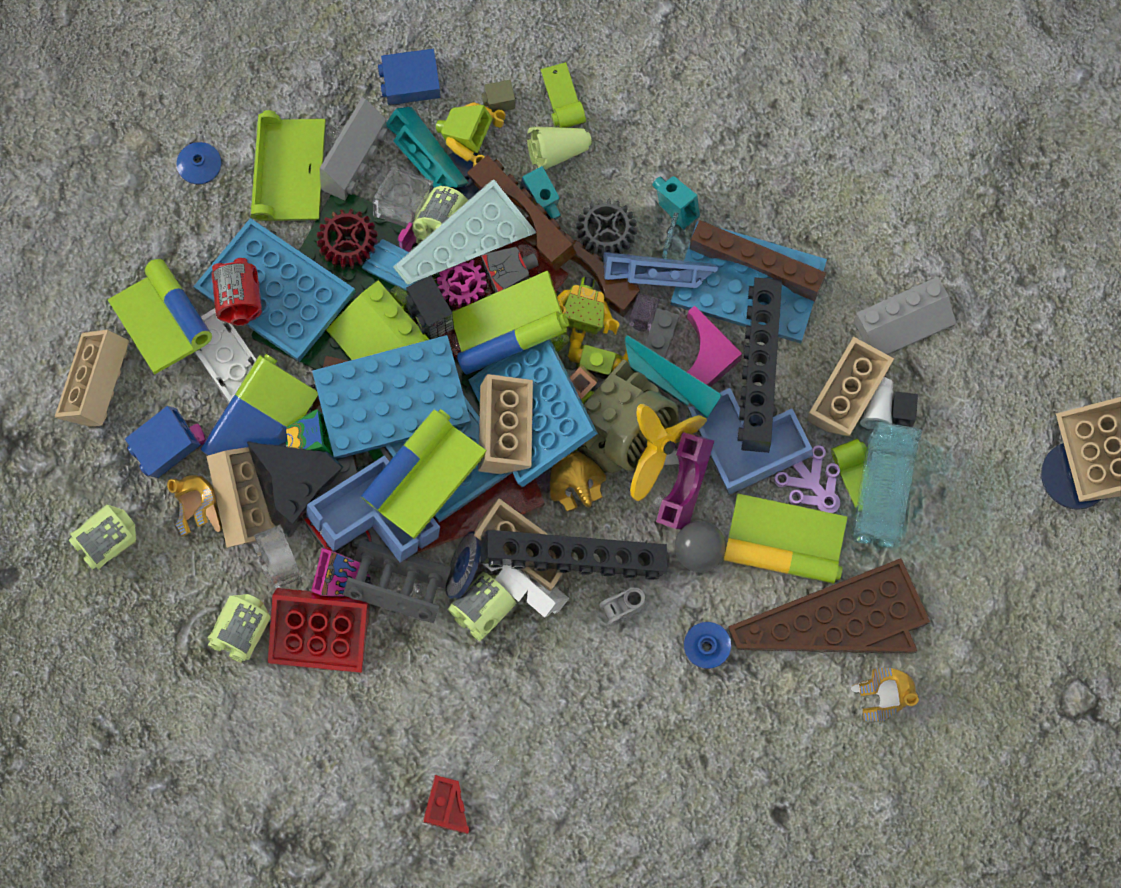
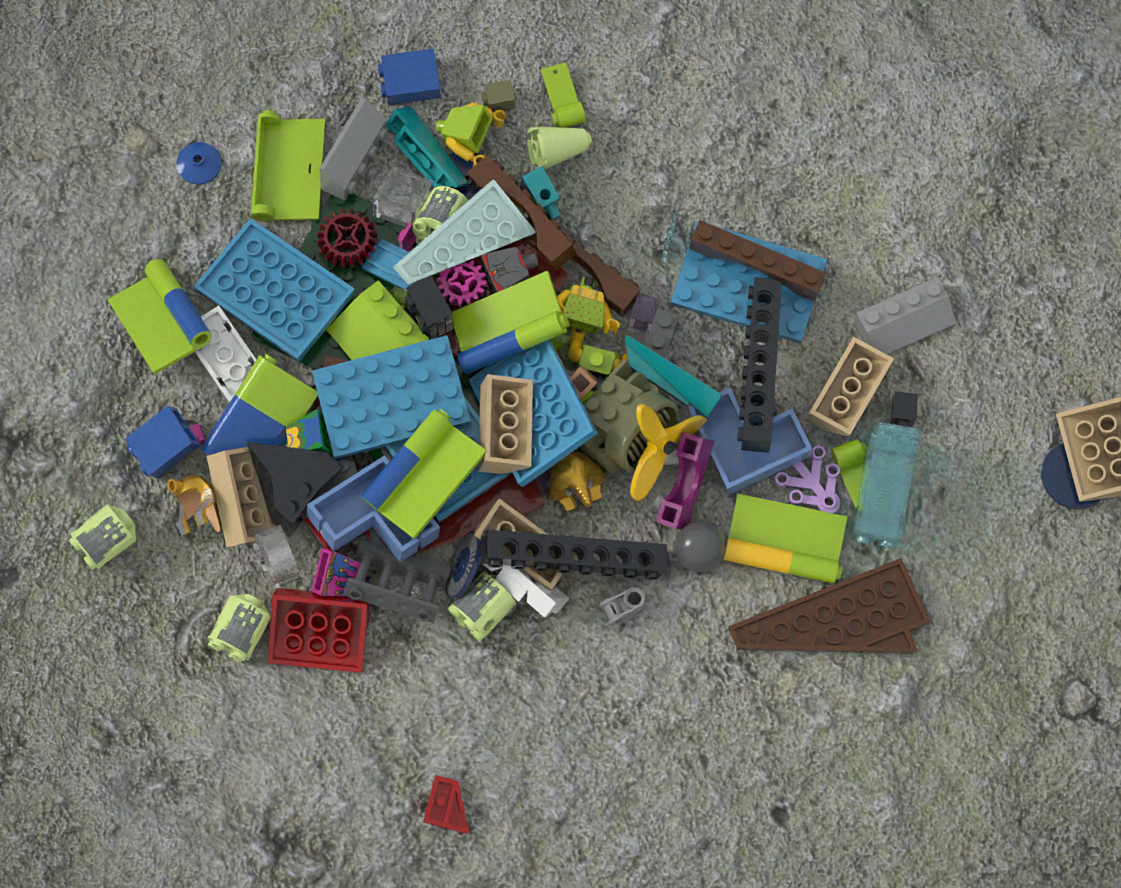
tan slope [55,330,129,427] -> none
red cylinder [211,258,262,326] -> none
dark grey gear [576,198,637,259] -> none
medium blue wedge [603,252,718,288] -> none
teal torso [652,176,700,230] -> none
blue dish [684,622,731,669] -> none
dark pink arch [687,306,742,387] -> none
pearl gold piece [851,668,919,723] -> none
white plant [860,377,894,431] -> none

